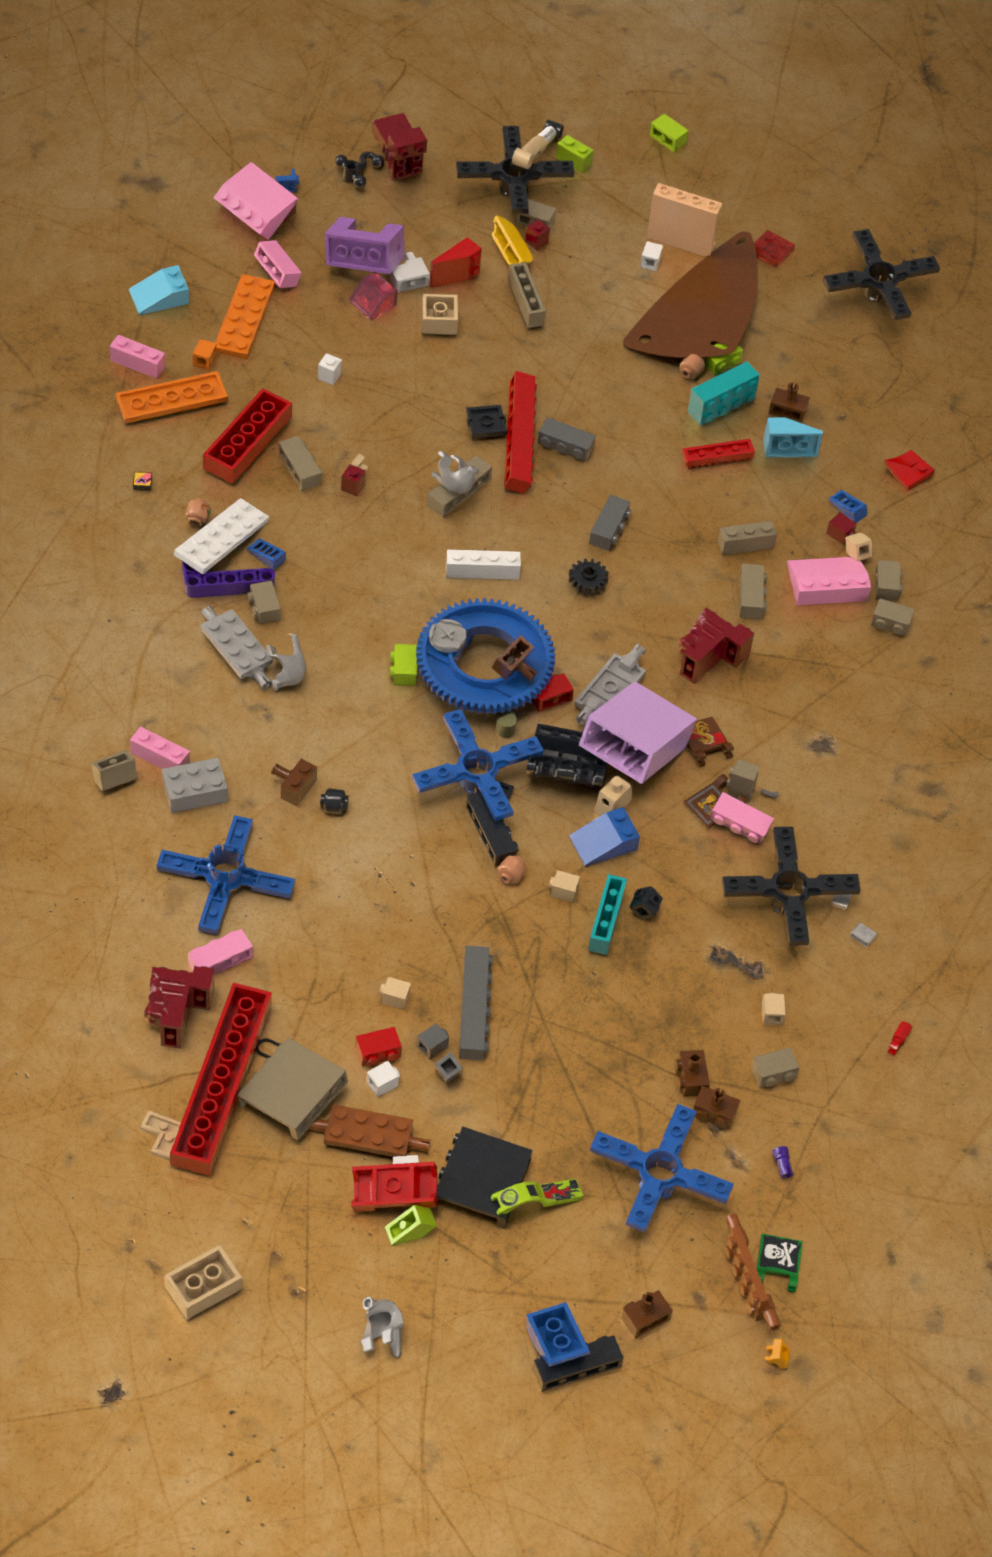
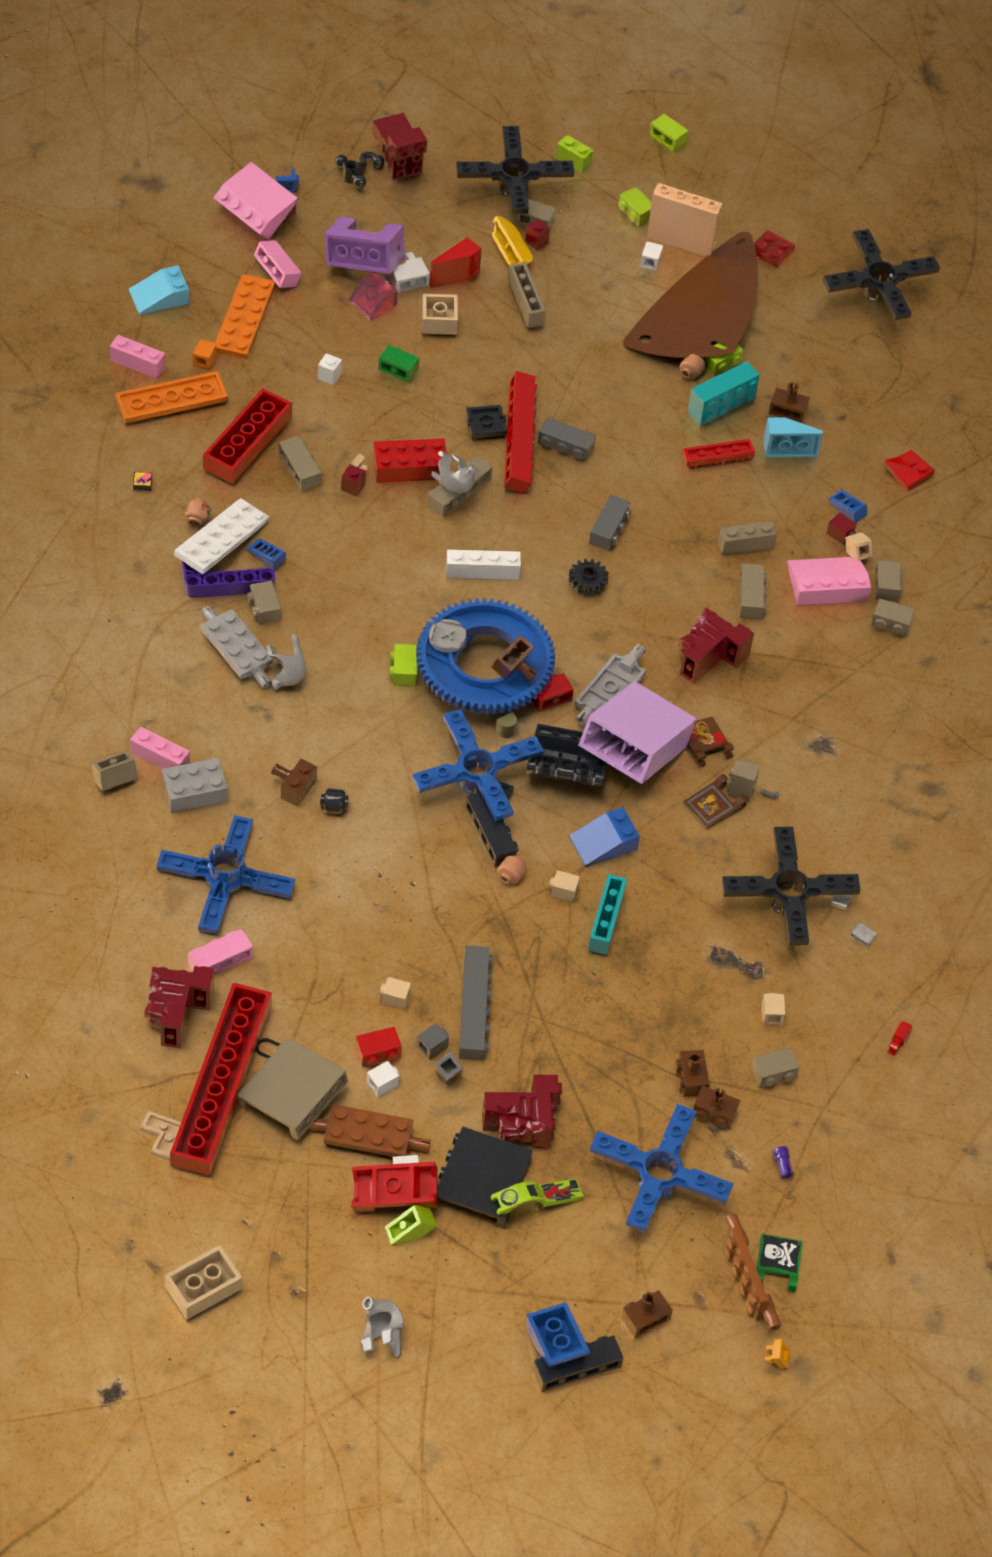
tan piece [512,119,564,169] -> none
tan torso [594,776,632,816] -> none
black brick [629,886,663,919] -> none
bright pink brick [710,792,774,844] -> none
none -> red brick [373,438,447,483]
none -> green brick [378,345,419,383]
none -> dark red brick [482,1074,562,1149]
none -> lime brick [618,187,652,227]

